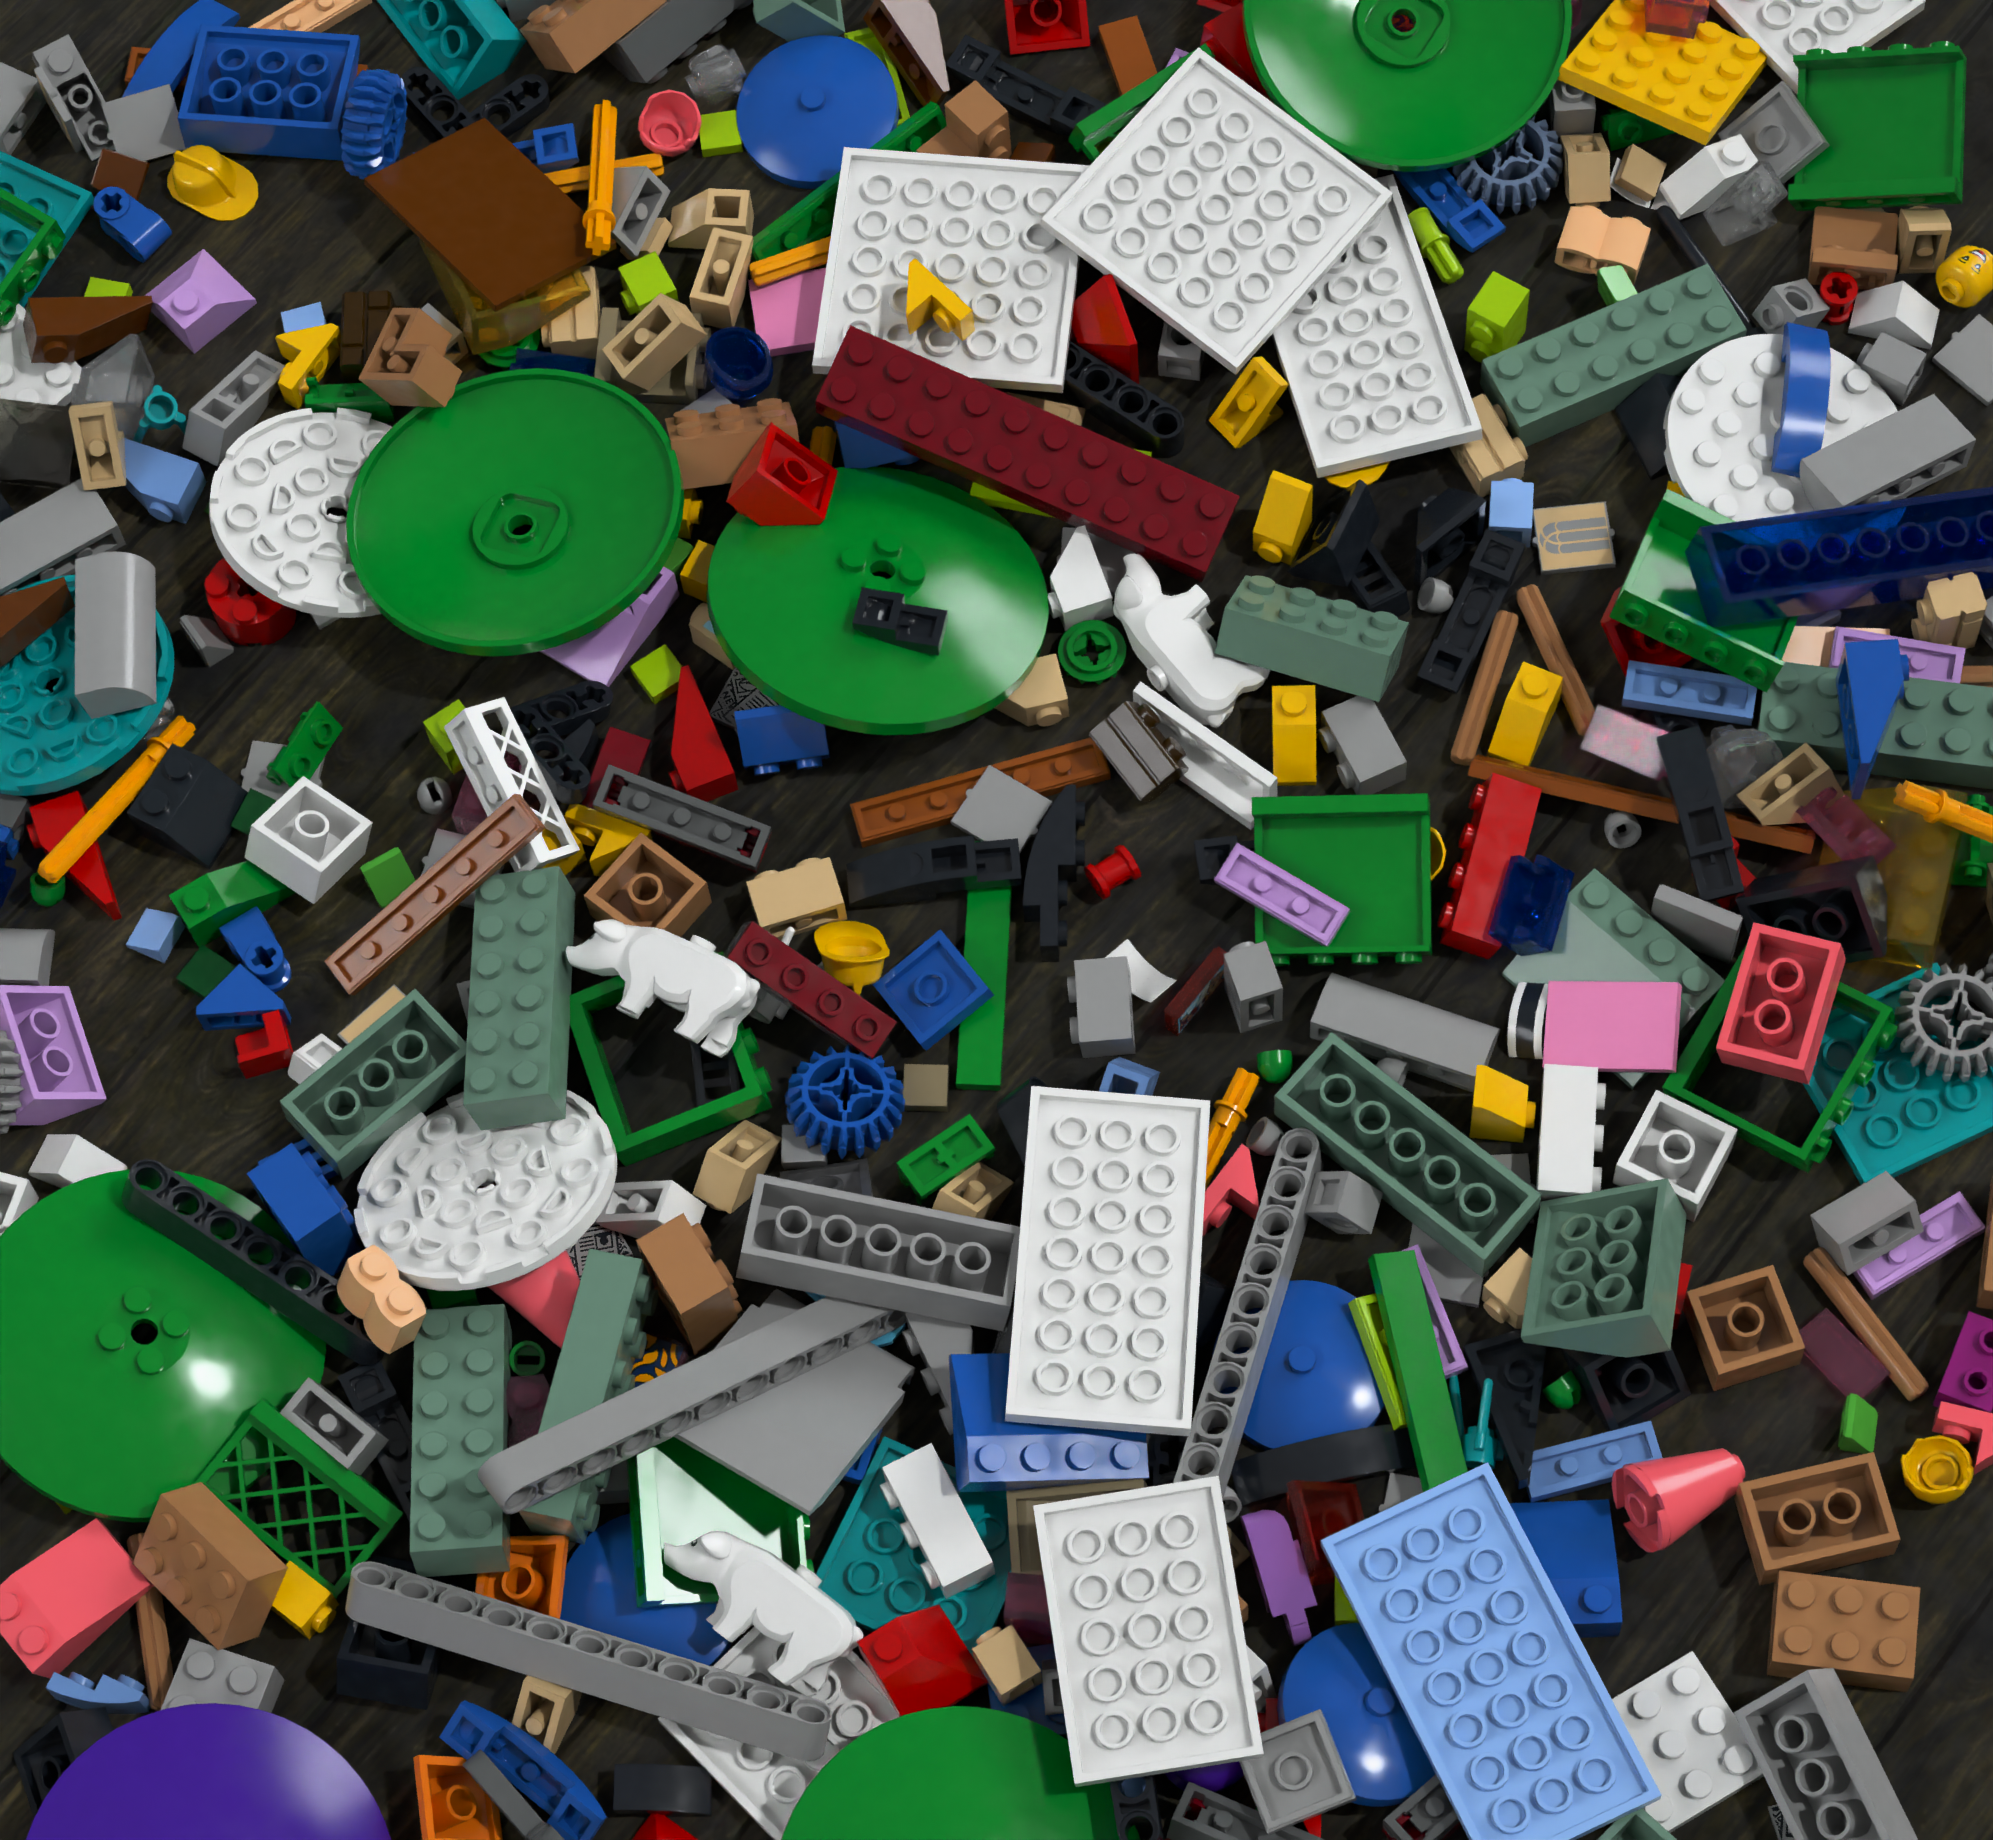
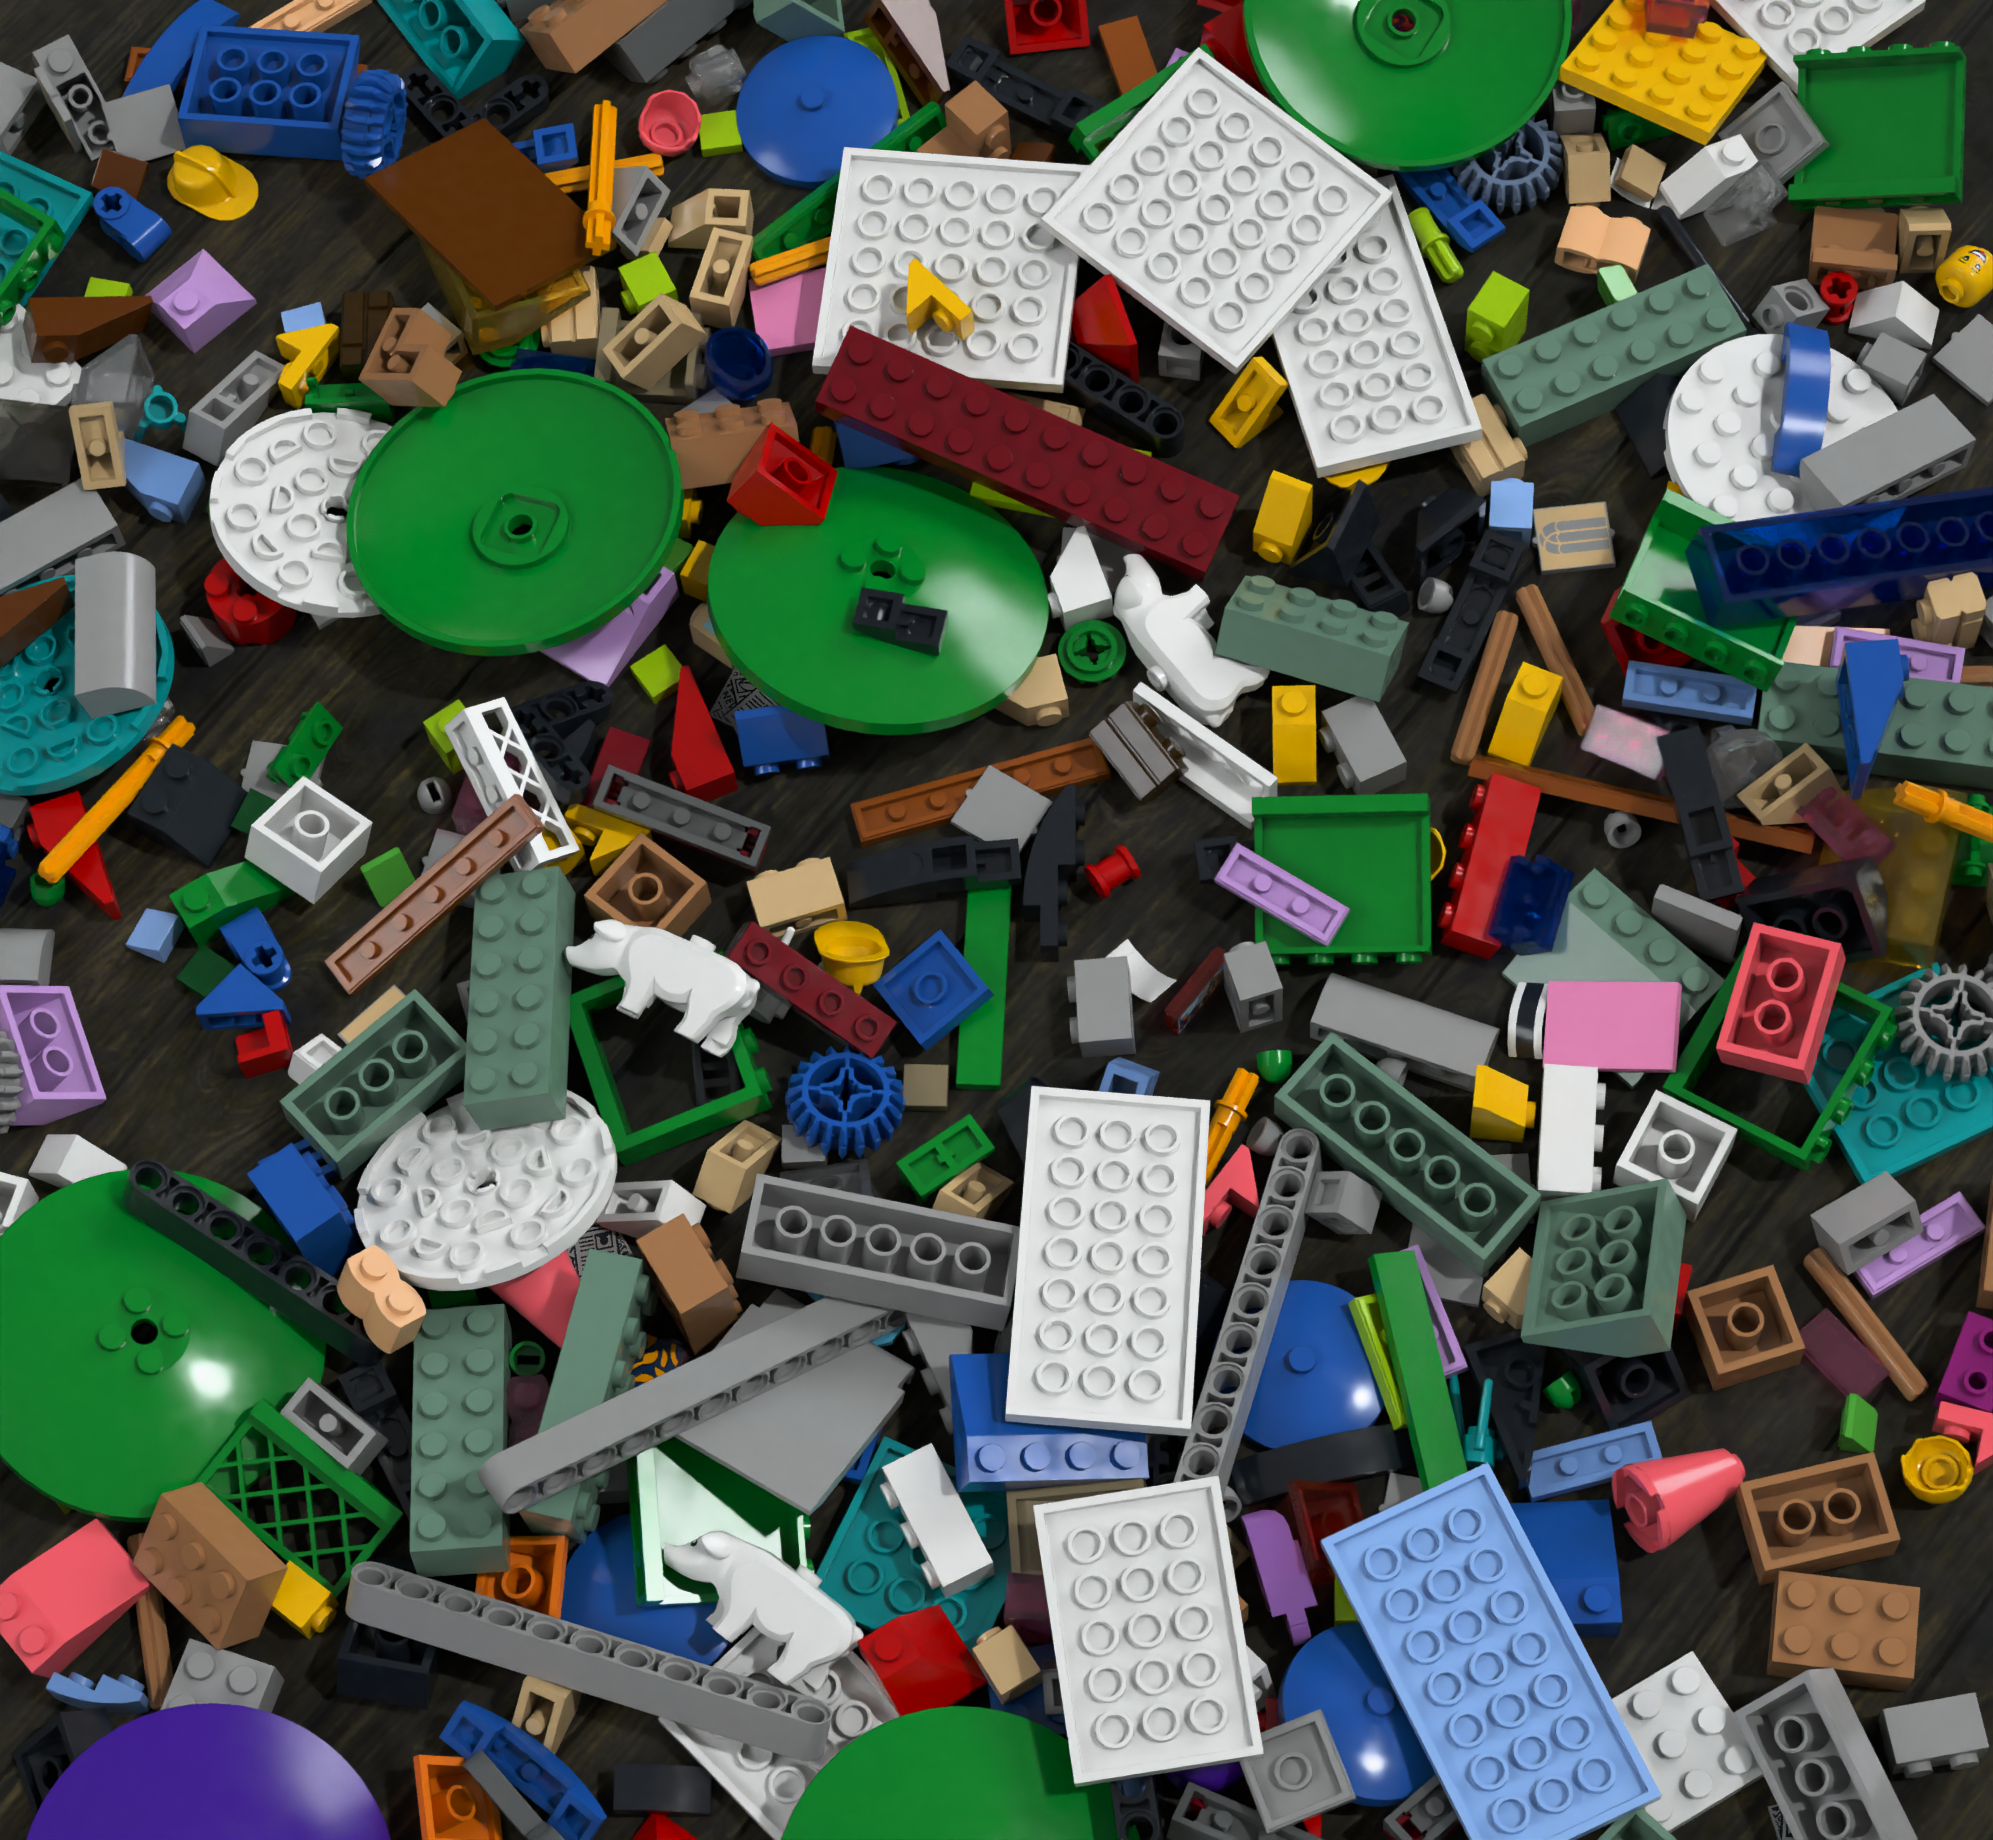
none -> light grey brick [1878,1692,1989,1778]

